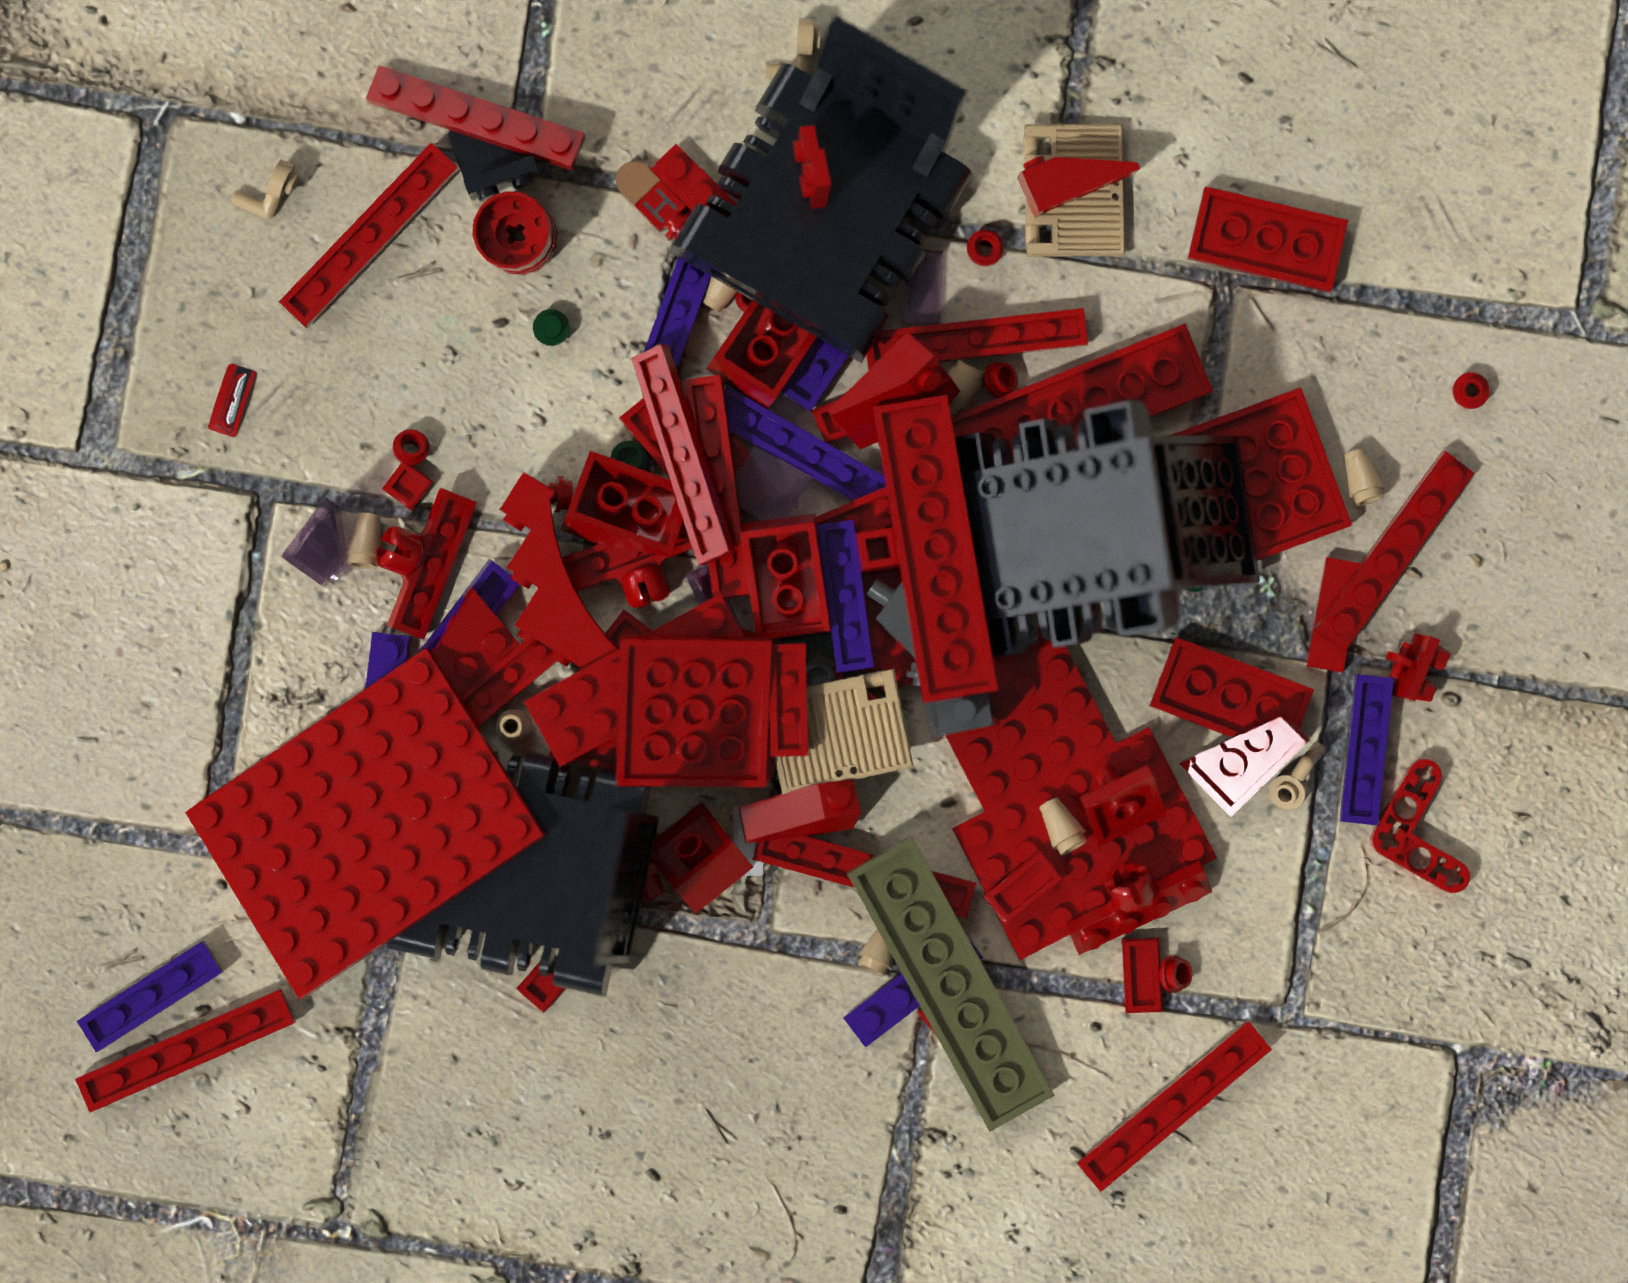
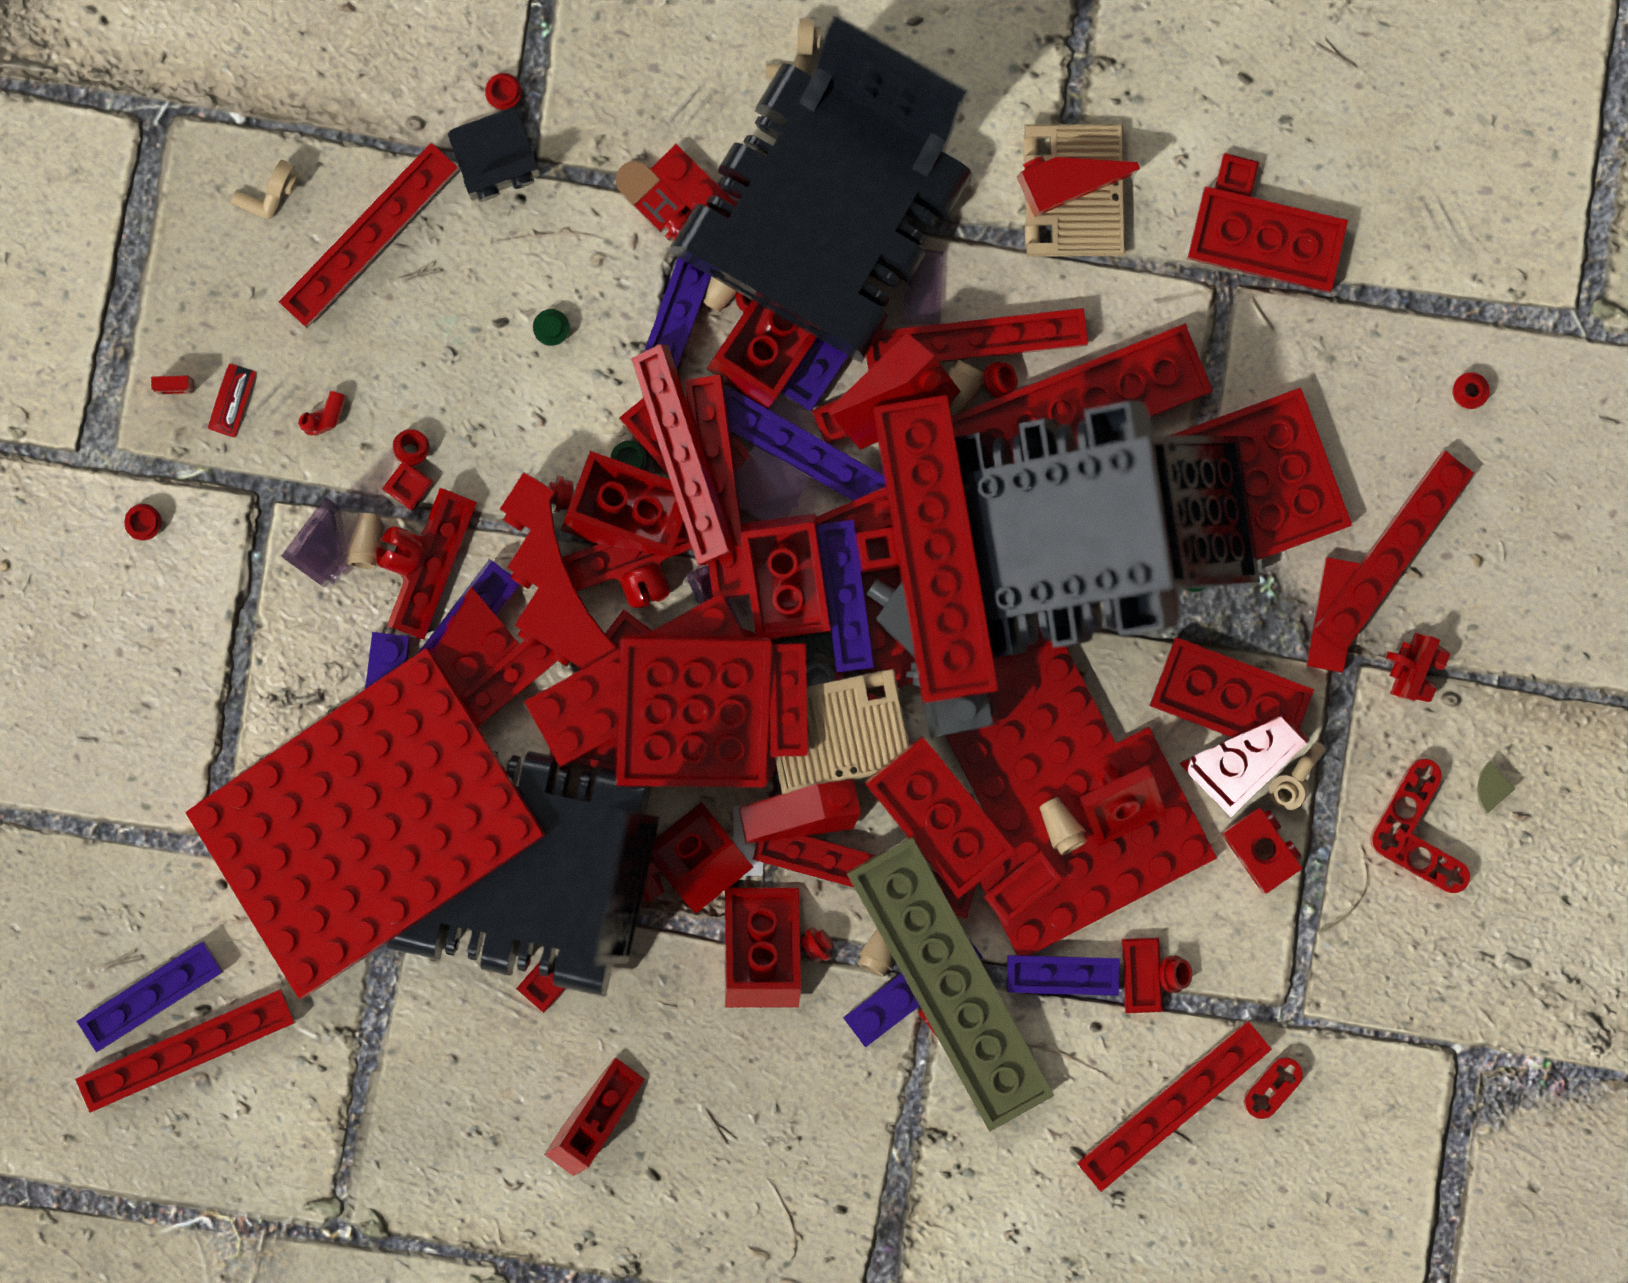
red plate [366,65,586,171] -> none
red wheel [472,191,558,275] -> none
tan cone [496,709,532,746] -> none
red plate [793,125,831,209] -> none
red plate [967,229,1004,267] -> none
red plate [1065,861,1212,955] -> none
dark purple plate [1339,674,1394,826] -> none
tan cone [1344,449,1385,506] -> none
none -> red plate [124,504,162,541]
none -> red tile [151,375,194,395]
none -> red arm [298,390,347,436]
none -> red plate [485,73,522,110]
none -> red slope [544,1057,645,1176]
none -> red slope [724,888,801,1008]
none -> red plate [801,927,834,963]
none -> red plate [864,736,1016,899]
none -> dark purple plate [1006,955,1119,996]
none -> red tile [1214,153,1259,197]
none -> red brick [1220,807,1303,894]
none -> red beam [1243,1057,1303,1119]
none -> olive tile [1477,761,1515,813]

